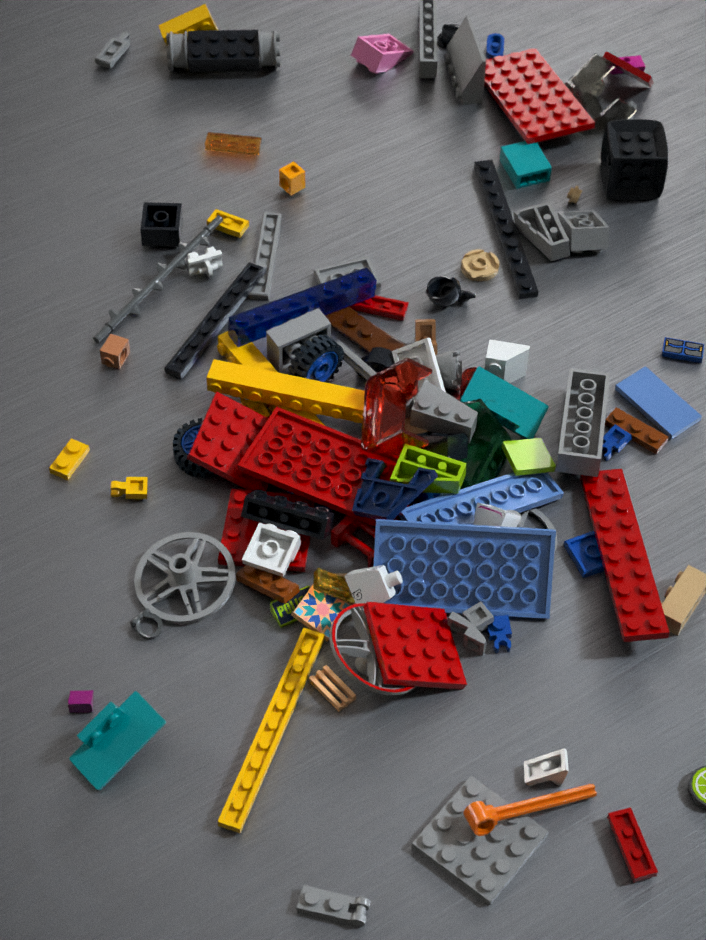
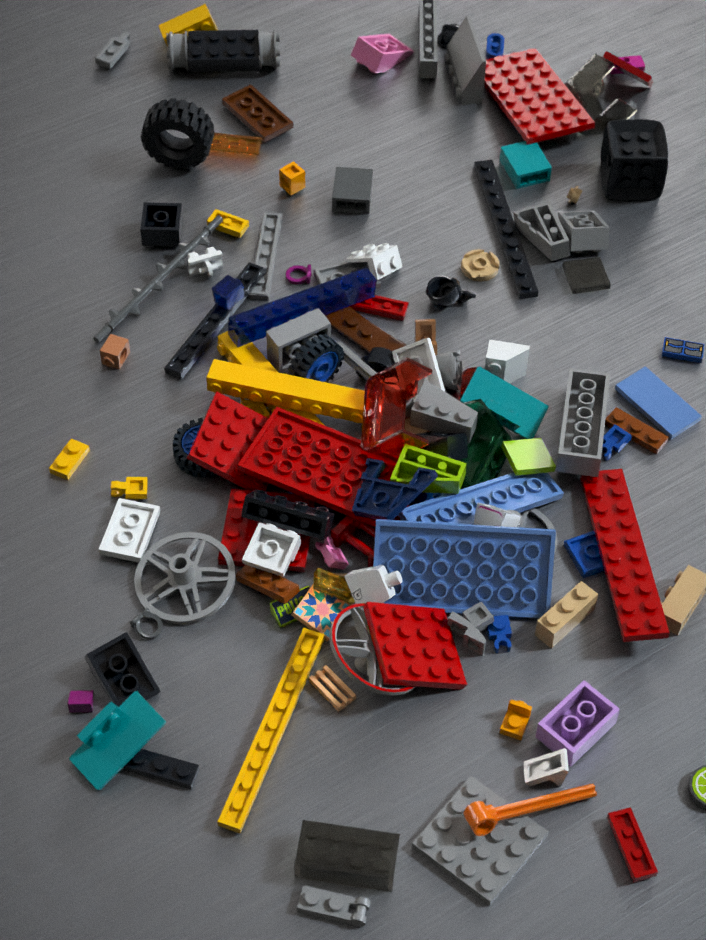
none -> black slope [84,632,161,707]
none -> white plate [99,498,160,562]
none -> black plate [124,749,200,790]
none -> black tyre [141,98,215,169]
none -> clear blue brick [211,275,245,310]
none -> reddish brown plate [222,84,293,143]
none -> magenta piece [286,264,312,285]
none -> clear smoke brick [294,820,400,892]
none -> bright pink plate [315,536,349,570]
none -> dark grey brick [332,167,373,214]
none -> white bracket [346,243,402,280]
none -> light orange bracket [499,699,532,741]
none -> tan brick [535,581,598,649]
none -> lavender brick [535,680,620,767]
none -> clear smoke tile [562,256,611,294]

